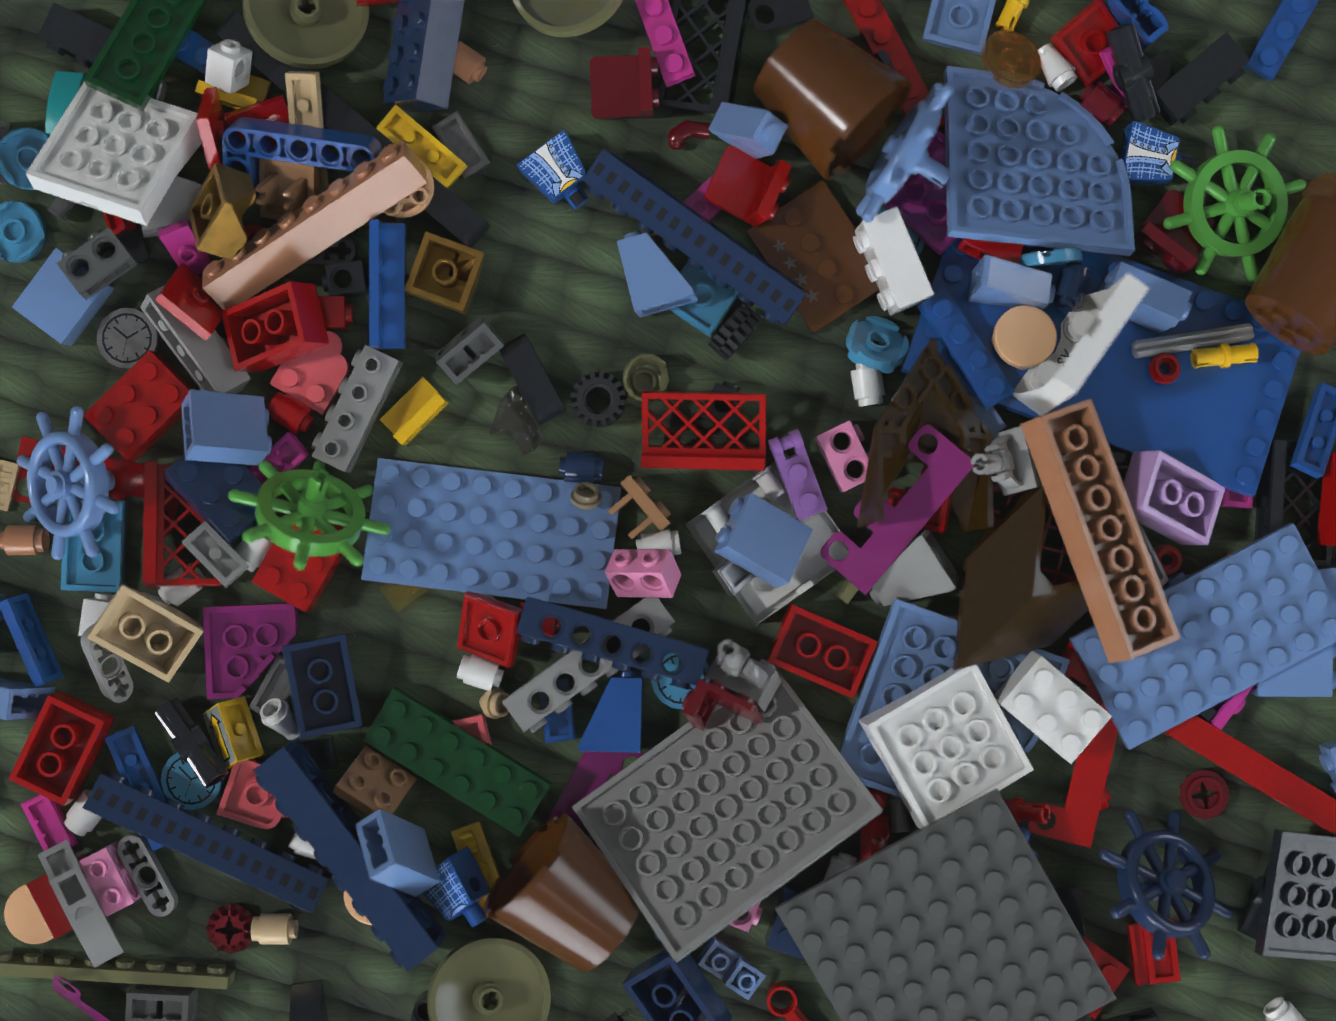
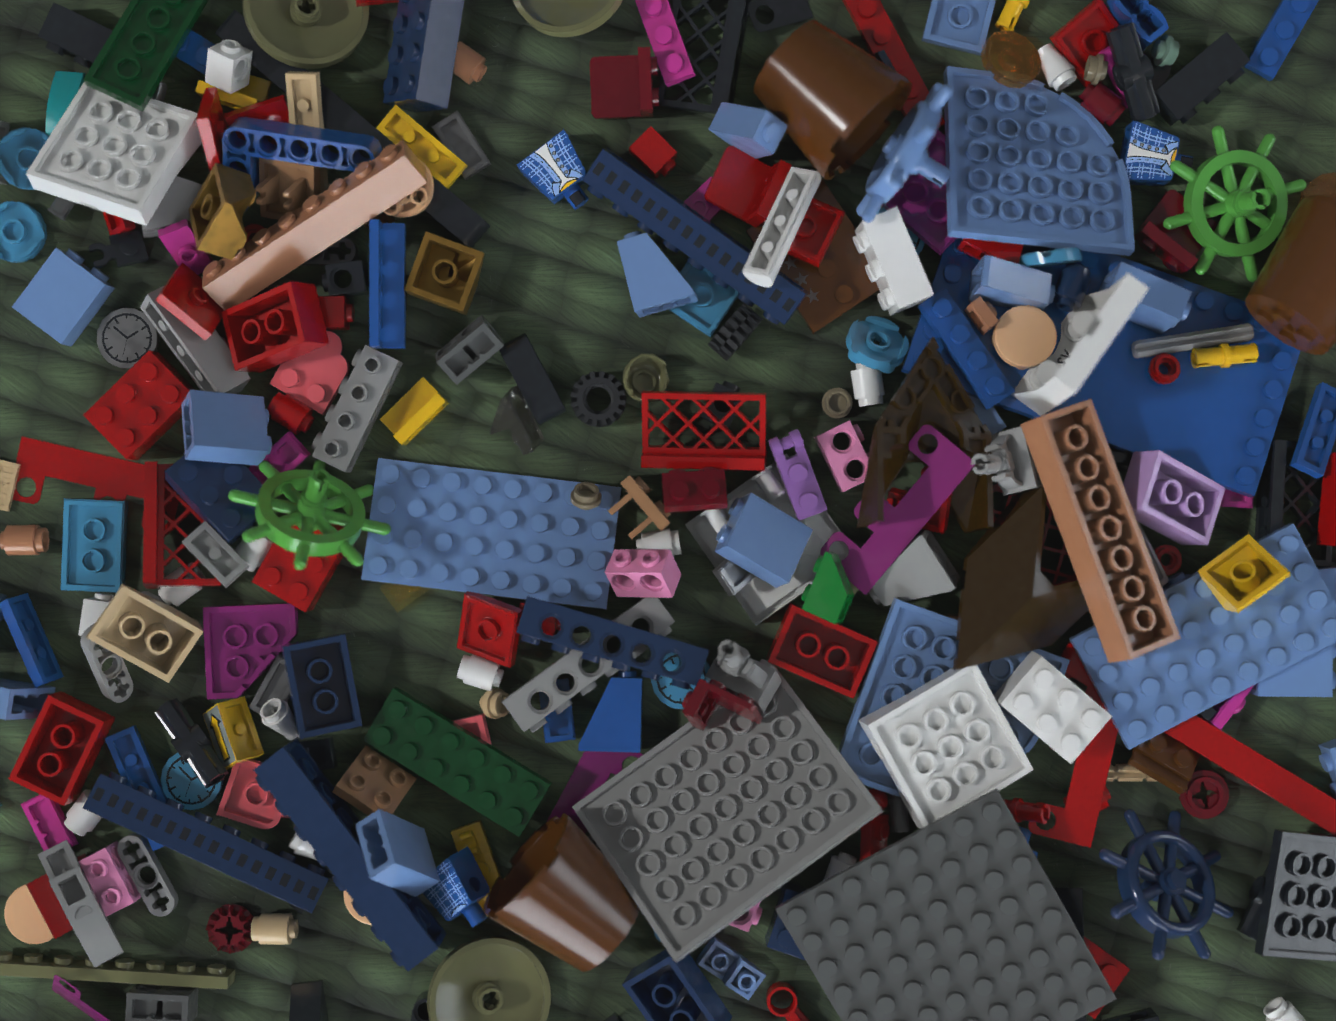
medium blue piece [17,406,120,560] -> none
dark grey brick [56,227,138,300] -> none
dark blue brick [559,451,604,484] -> none
dark red arm [667,120,711,150] -> none
red plate [1126,917,1181,986] -> none
none -> red brick [629,126,677,179]
none -> dark red bracket [662,467,728,513]
none -> white brick [742,167,822,287]
none -> red plate [787,198,845,268]
none -> green slope [801,551,854,624]
none -> dark tan plate [822,388,853,419]
none -> nougat plate [964,296,999,335]
none -> dark tan plate [1084,53,1108,85]
none -> tan axle [1106,764,1157,782]
none -> reddish brown plate [1127,733,1200,795]
none -> sand green plate [1151,35,1179,67]
none -> yellow slope [1198,534,1290,613]

